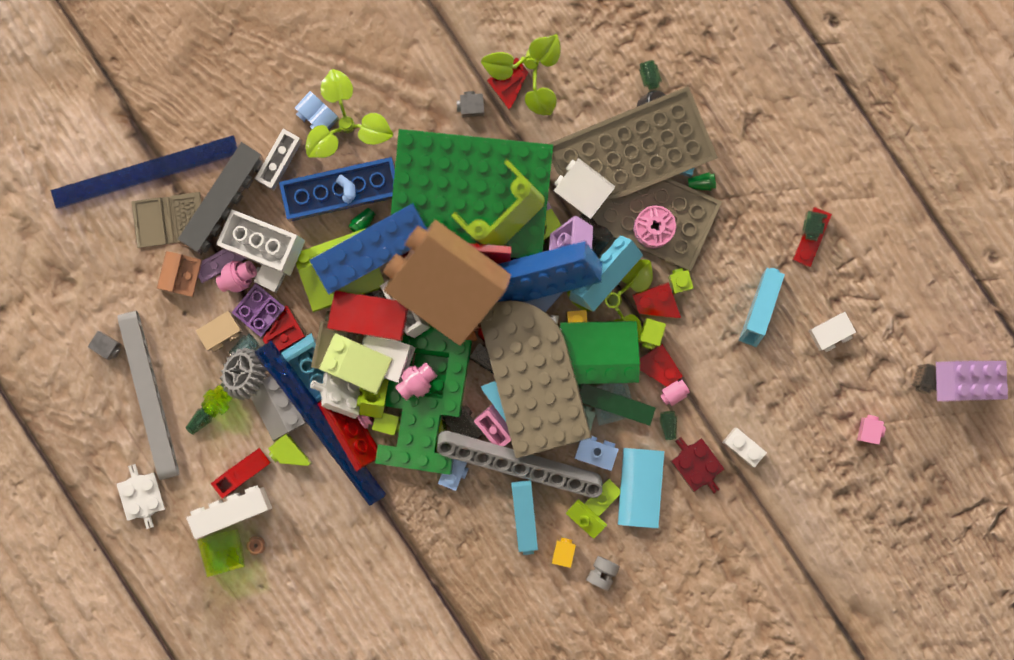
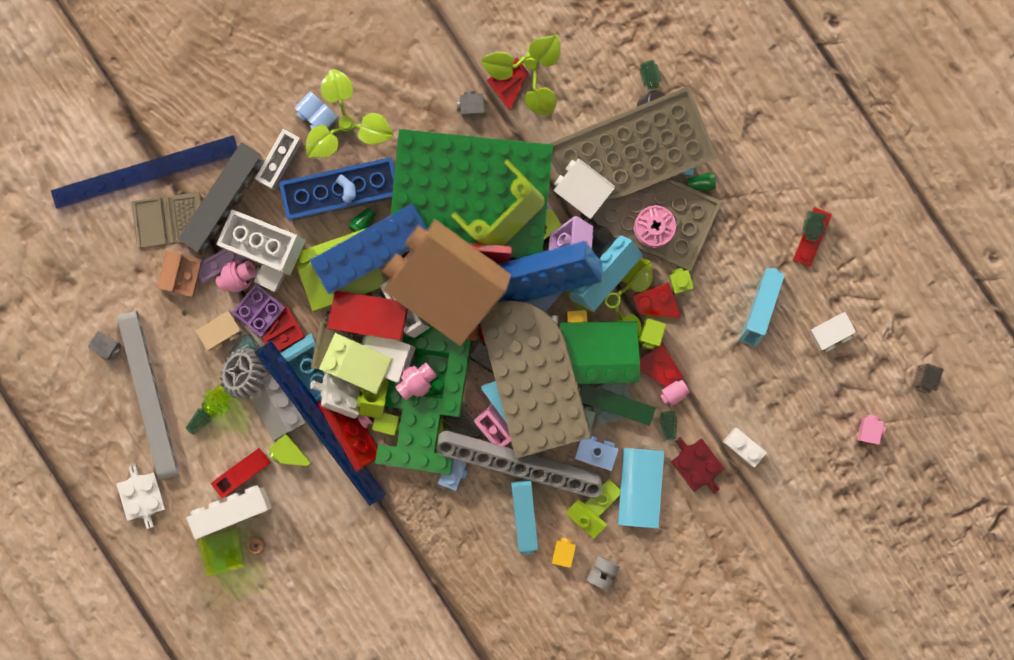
lavender brick [936,361,1008,401] -> none

